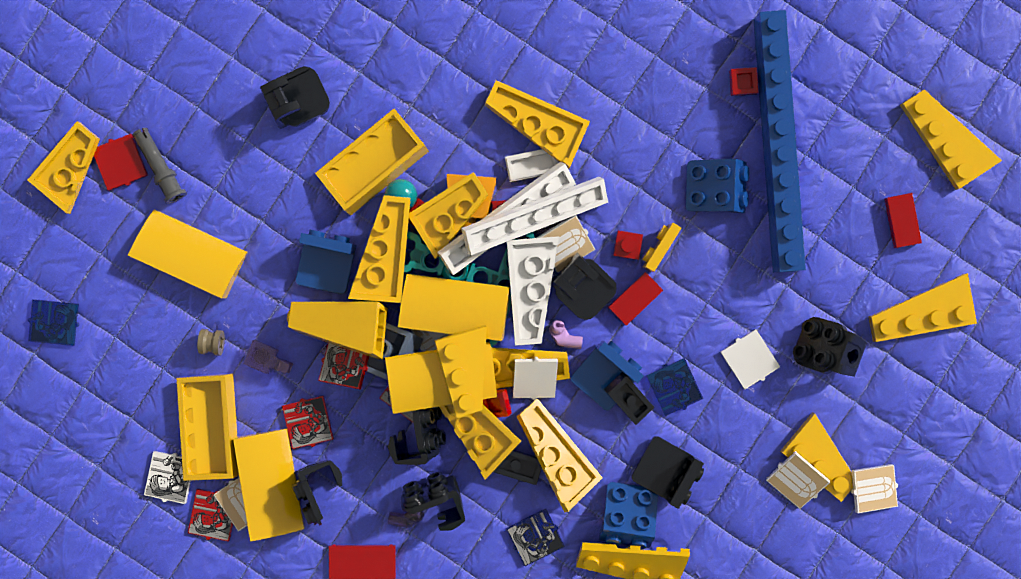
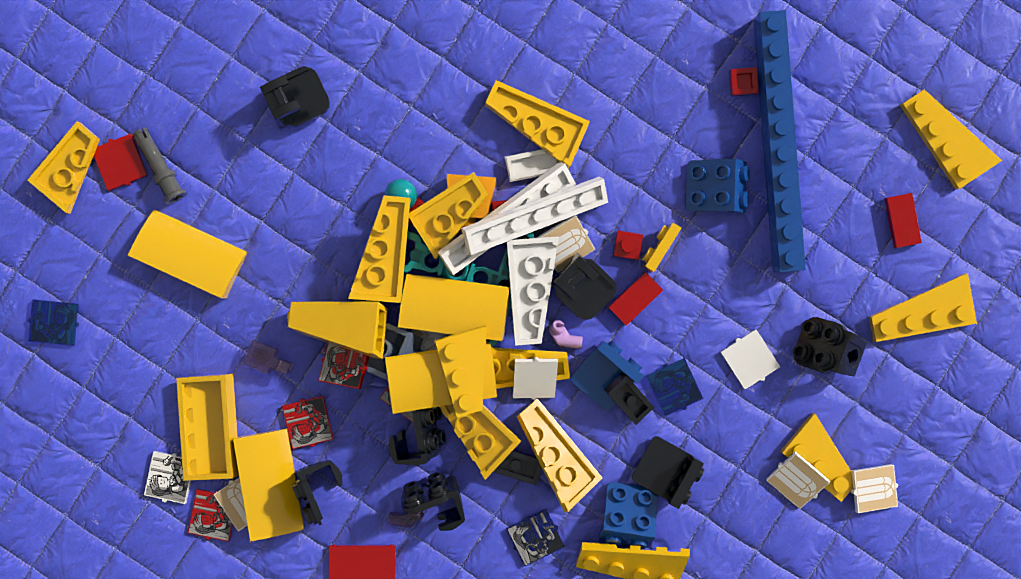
dark tan wheel [197,329,225,356] -> none
blue bracket [296,229,356,294] -> none
yellow slope [315,109,429,216] -> none
red plate [483,389,512,418] -> none

